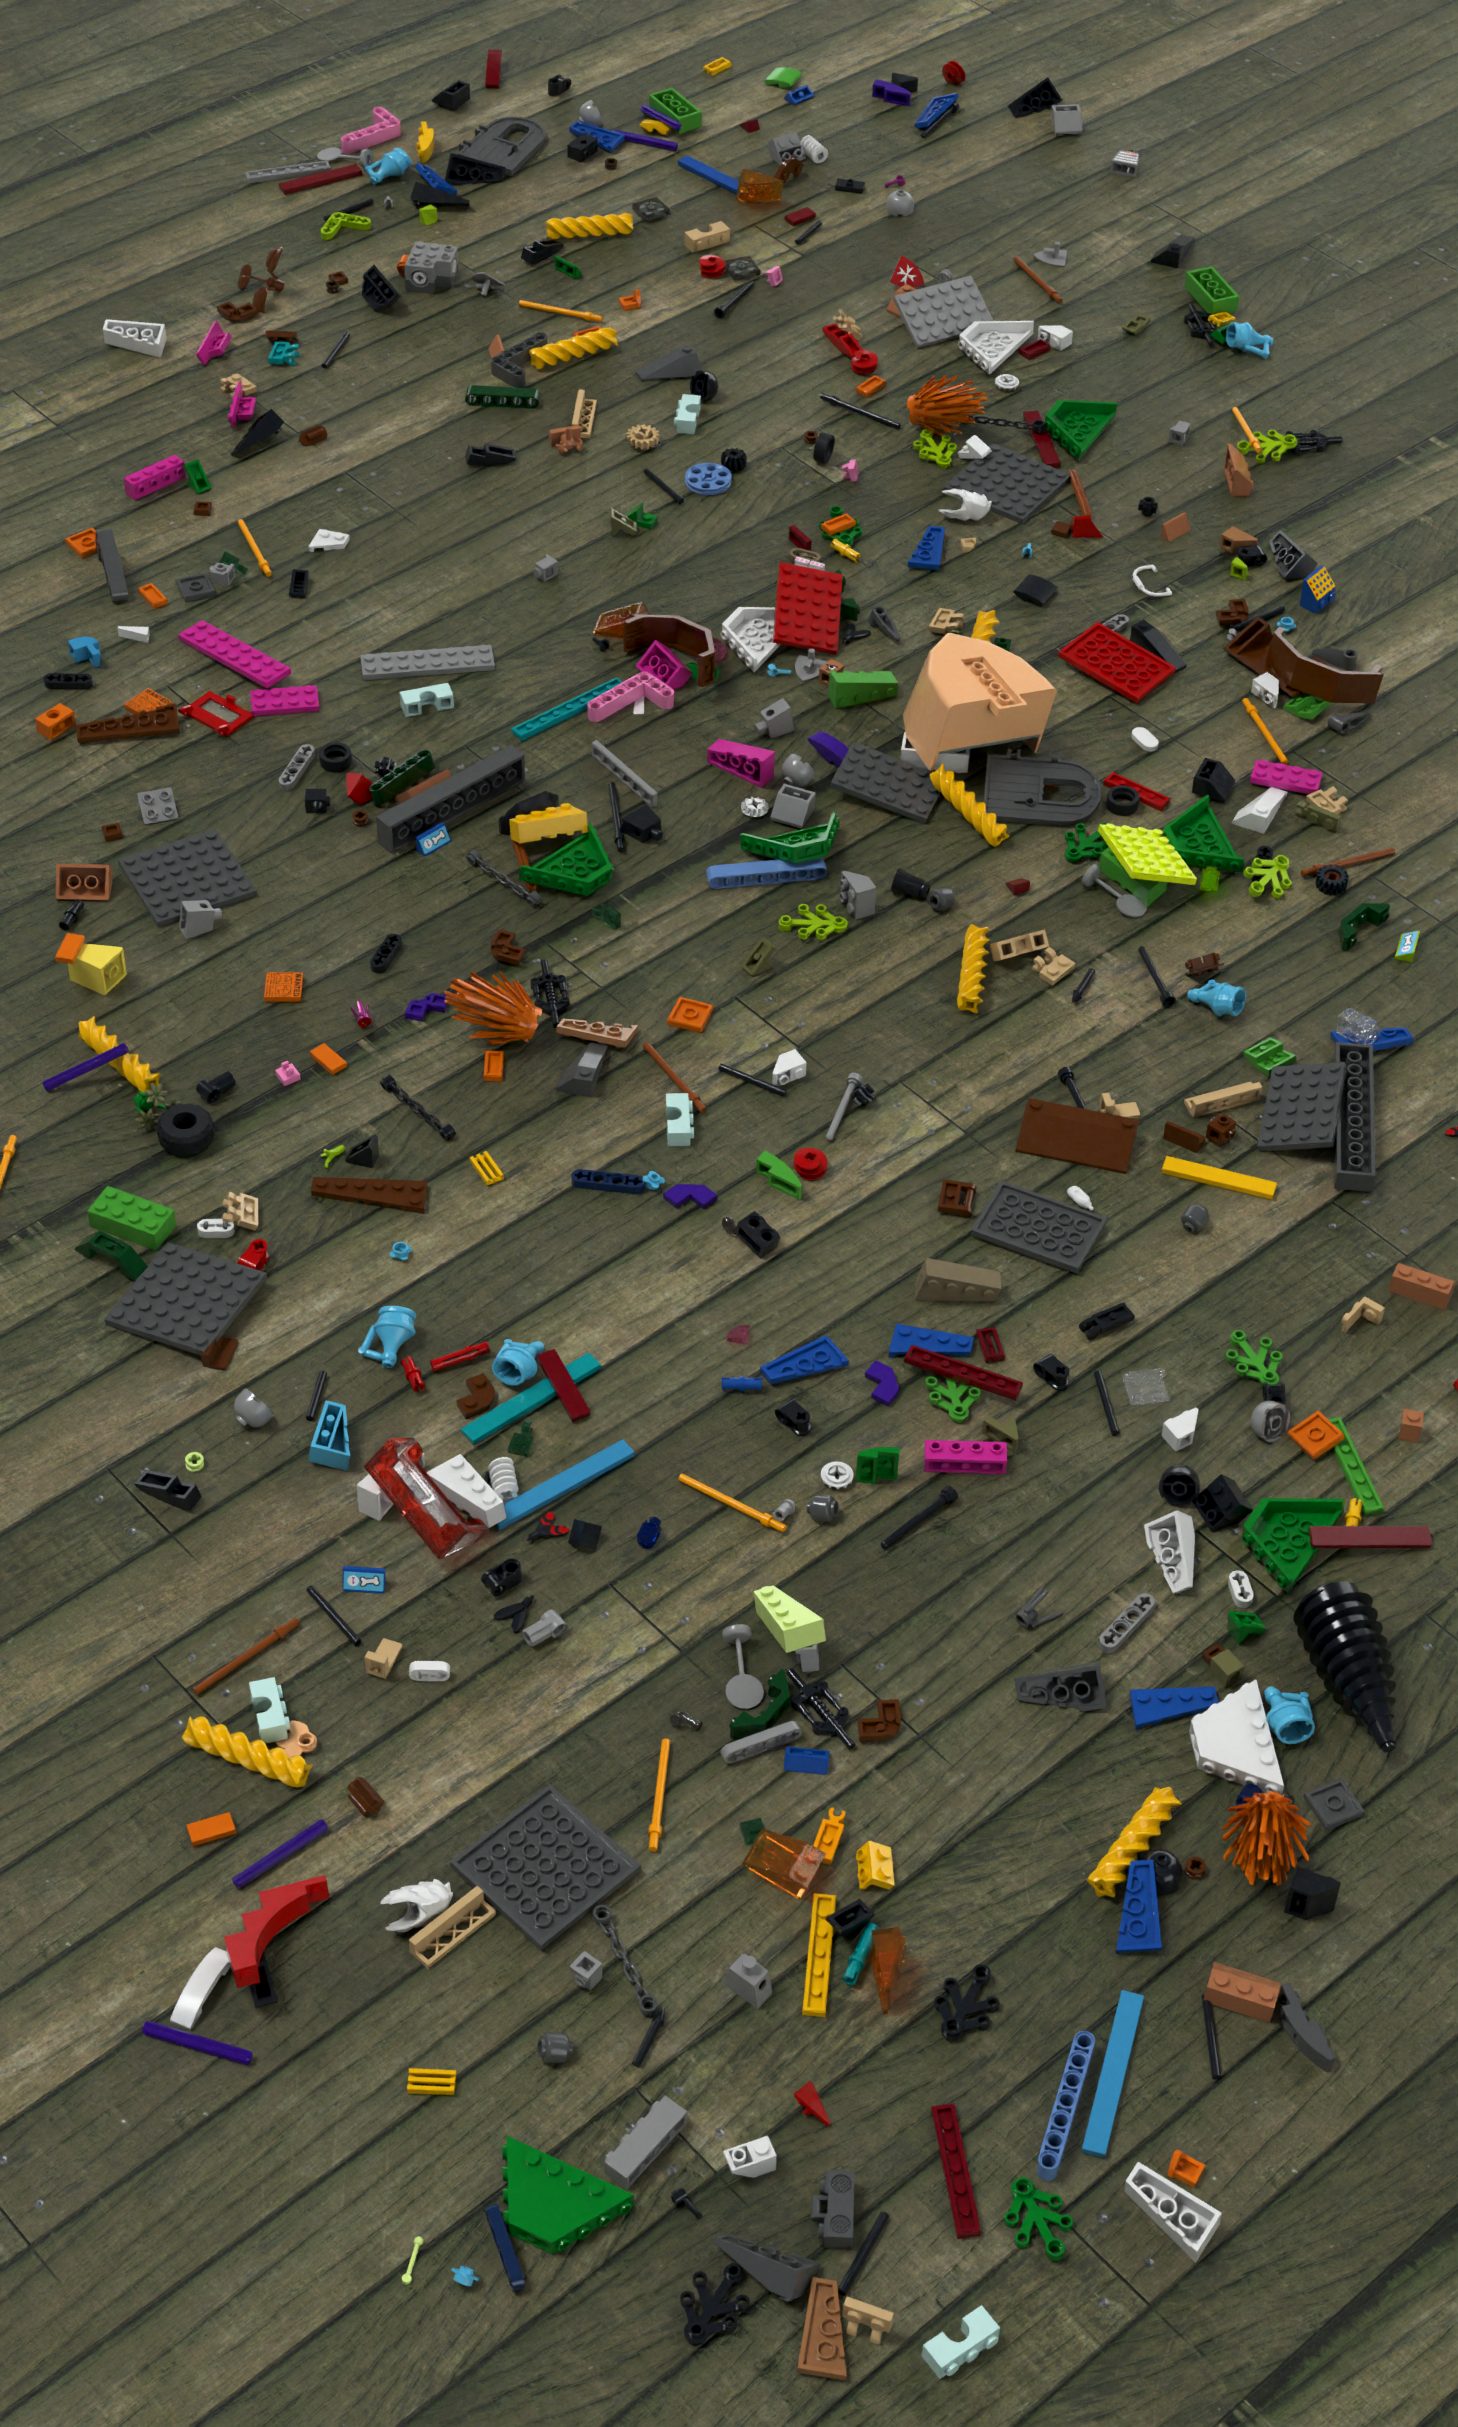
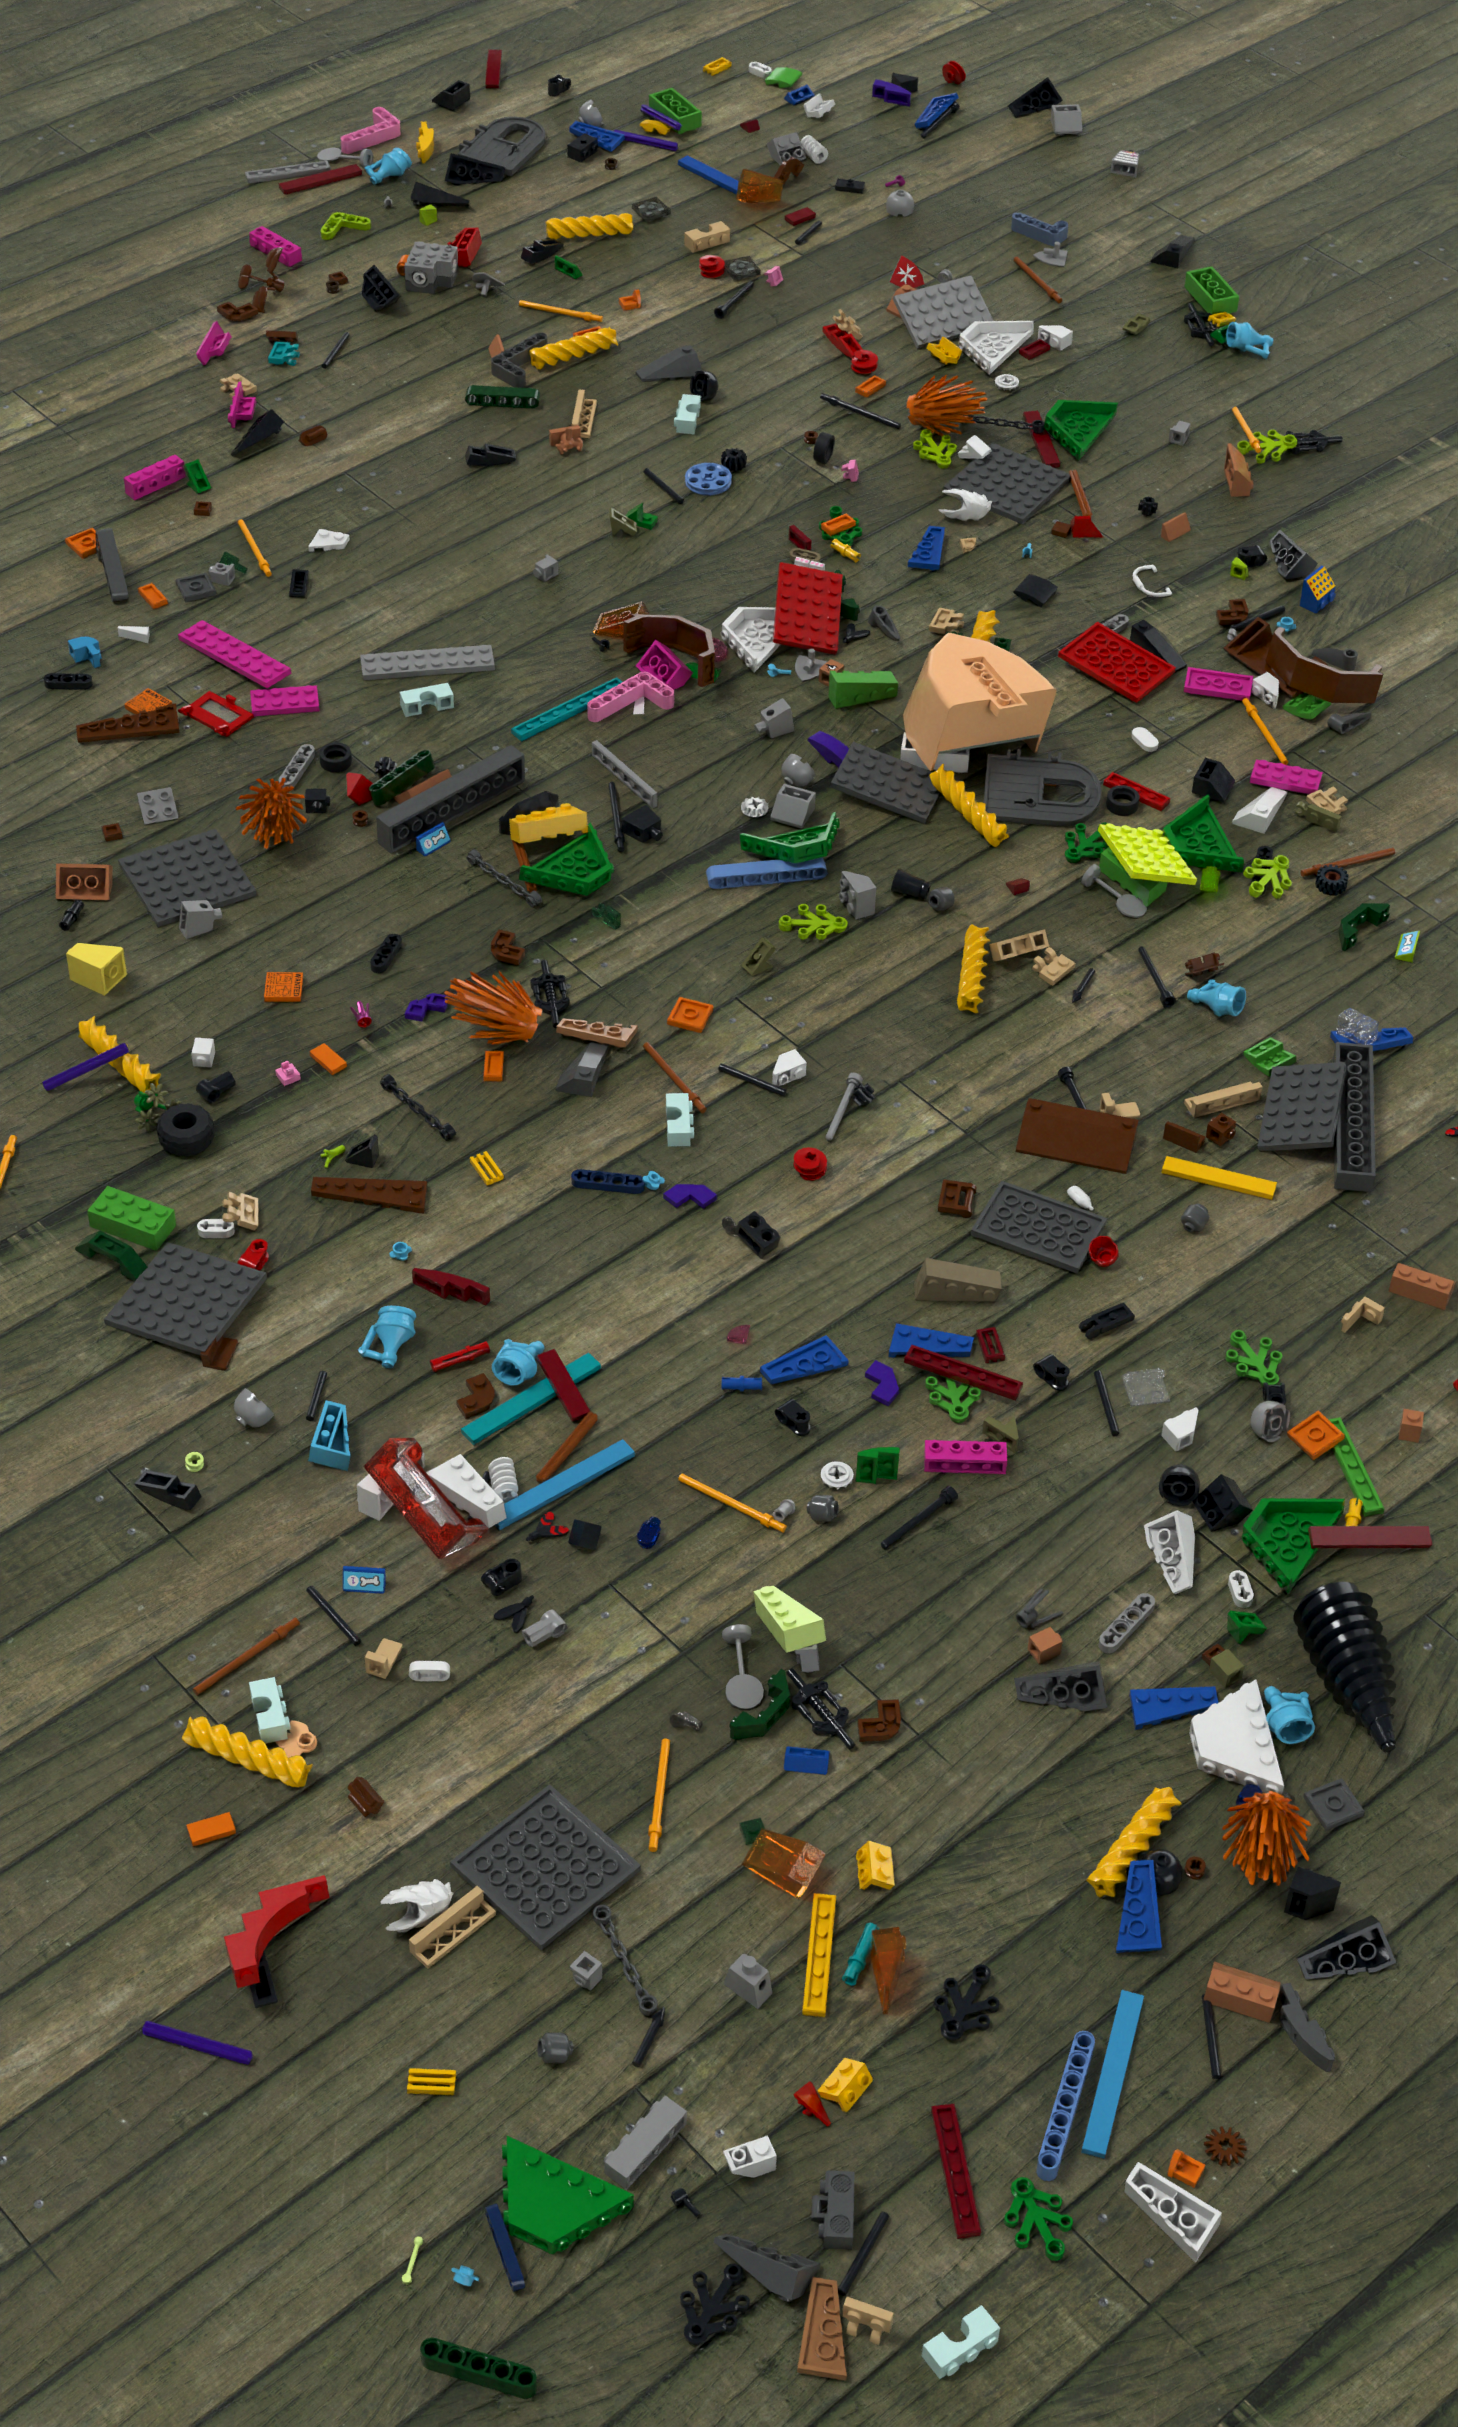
orange brick [35,703,76,740] -> none
orange tile [55,933,85,964] -> none
white wedge [103,319,167,358] -> none
white slope [170,1947,230,2031] -> none
dark purple axle [232,1819,328,1889] -> none
black bar [324,198,374,222] -> none
red pin [401,1356,425,1392] -> none
blue wing [415,163,457,196] -> none
clear green plate [508,1420,534,1457] -> none
tan gear [626,424,659,450] -> none
dark pink wedge [707,739,775,788] -> none
light grey beam [720,1721,802,1764] -> none
bright green slope [756,1151,802,1200] -> none
light orange plate [810,1807,845,1865] -> none
black slope [826,1899,874,1941] -> none
medium nougat slope [1220,526,1258,554] -> none
none -> white brick [192,1038,215,1067]
none -> orange plant [236,778,307,849]
none -> dark pink brick [249,226,302,267]
none -> dark red slope [412,1268,490,1306]
none -> dark green beam [420,2337,537,2399]
none -> red wedge [447,228,482,267]
none -> dark orange axle [536,1412,598,1483]
none -> white beam [749,62,772,79]
none -> white bracket [803,94,835,118]
none -> yellow bracket [817,2058,873,2112]
none -> yellow bracket [926,337,962,364]
none -> sand blue beam [1011,213,1068,246]
none -> nougat brick [1028,1627,1063,1664]
none -> red hair [1089,1236,1119,1267]
none -> dark pink plate [1184,667,1253,701]
none -> reddish brown gear [1204,2126,1247,2166]
none -> black wedge [1296,1915,1397,1979]

